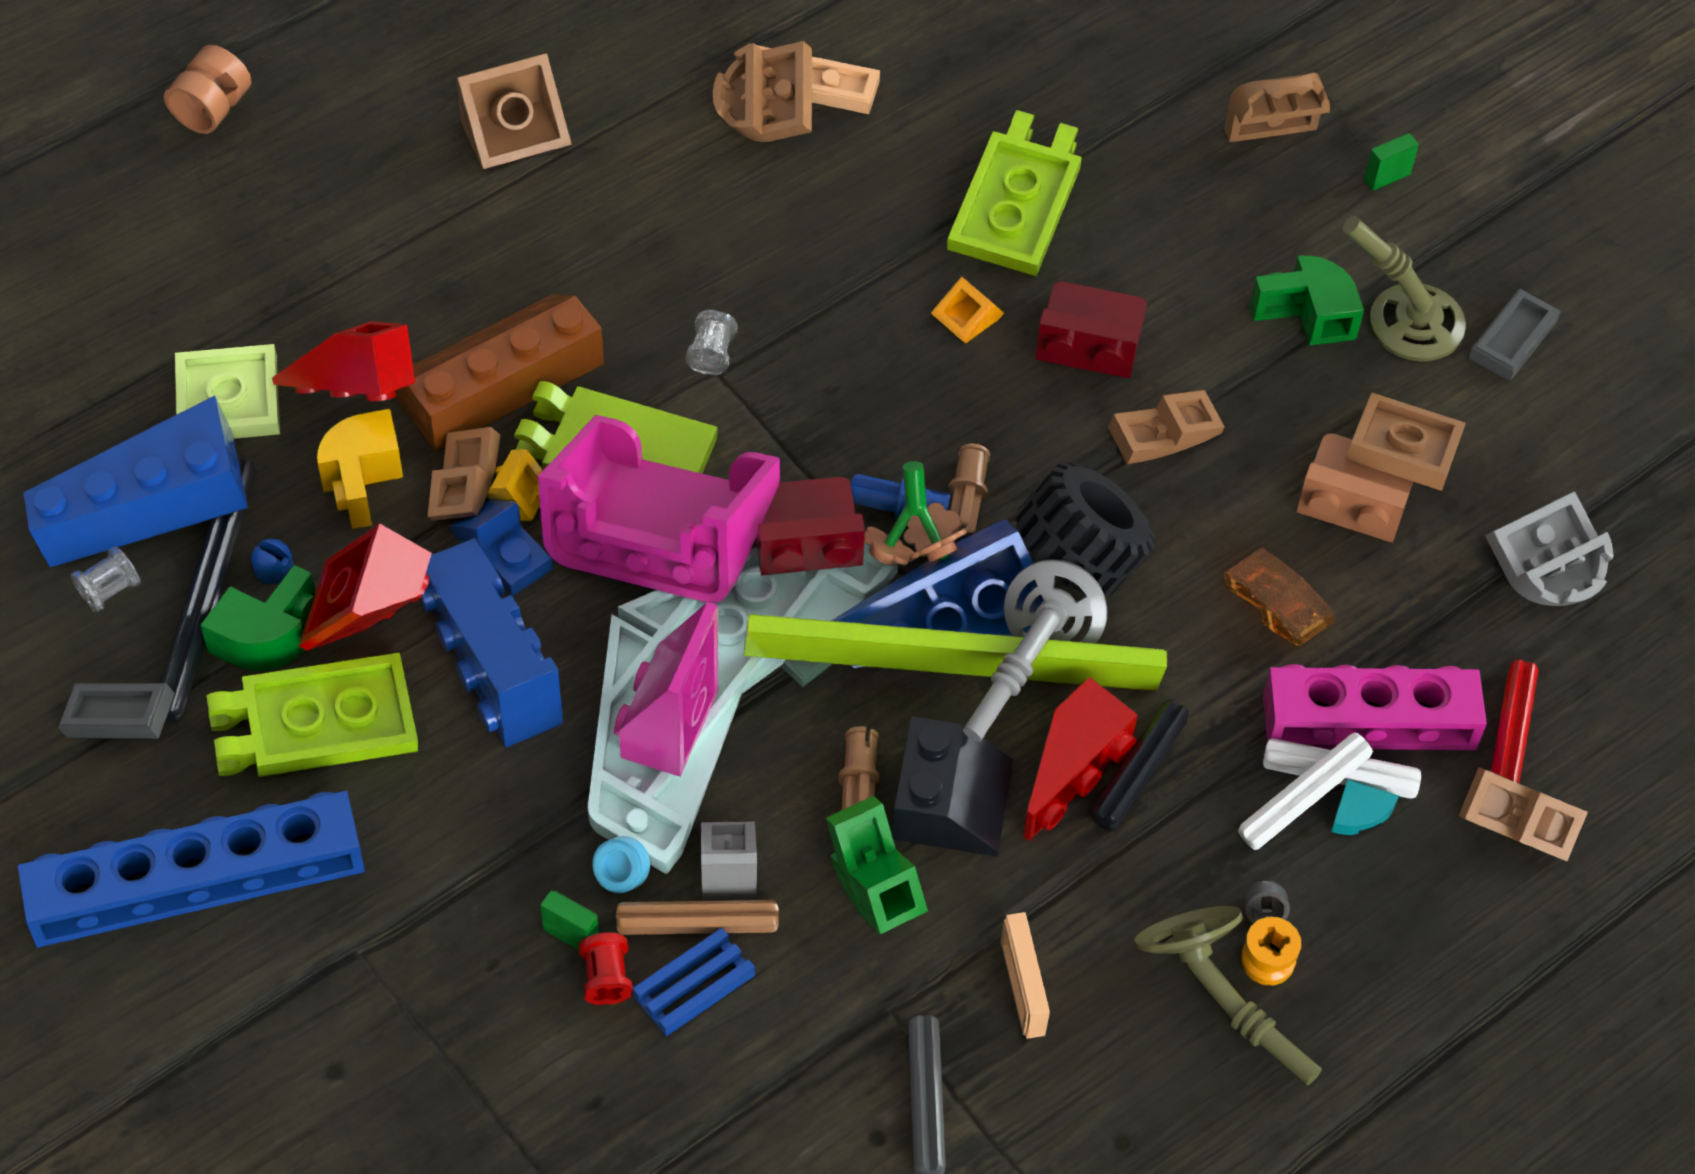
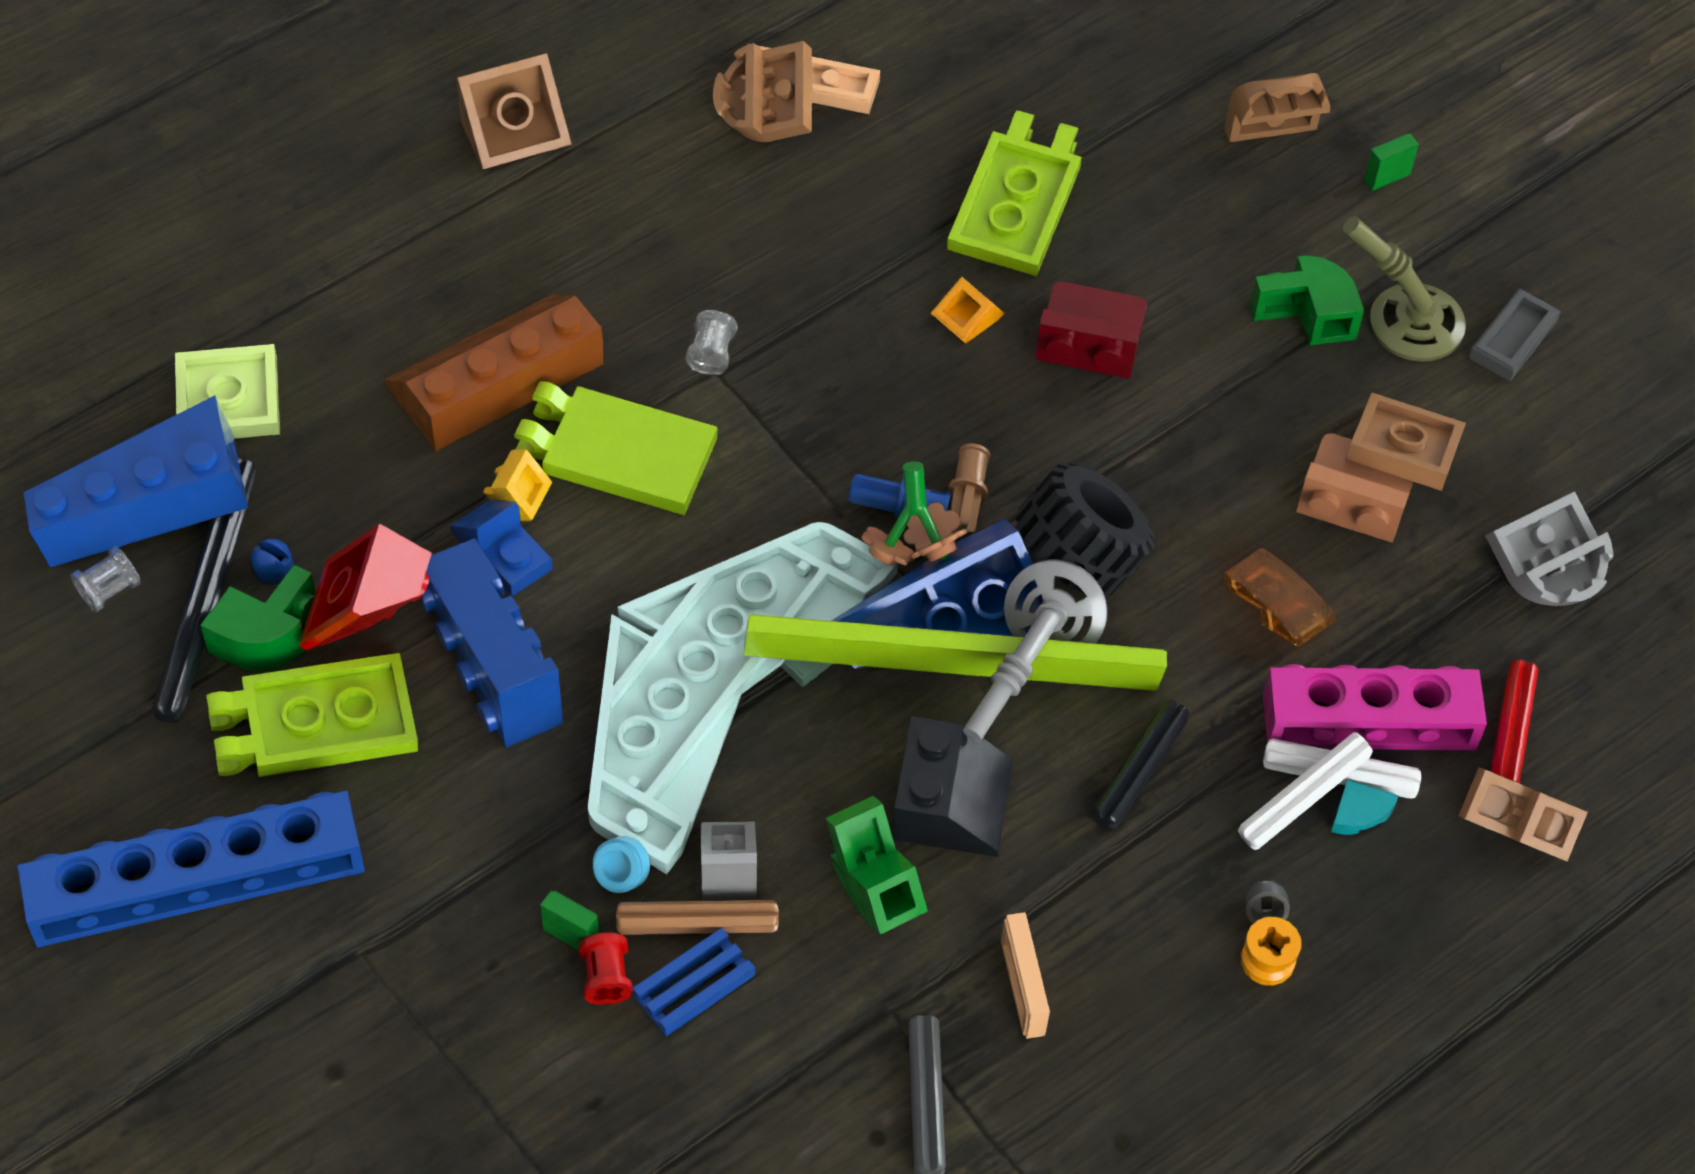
dark grey tile [58,683,175,739] -> none
nougat wheel [164,45,252,134] -> none
red slope [272,321,415,401] -> none
yellow brick [317,409,403,529] -> none
medium nougat slope [428,427,500,521] -> none
dark pink windscreen [538,415,780,603] -> none
dark pink slope [614,602,719,777] -> none
dark red bracket [755,477,865,576] -> none
medium nougat axle [838,726,881,811] -> none
red slope [1023,677,1138,841] -> none
medium nougat slope [1107,390,1225,464] -> none
olive dish [1134,906,1322,1085] -> none

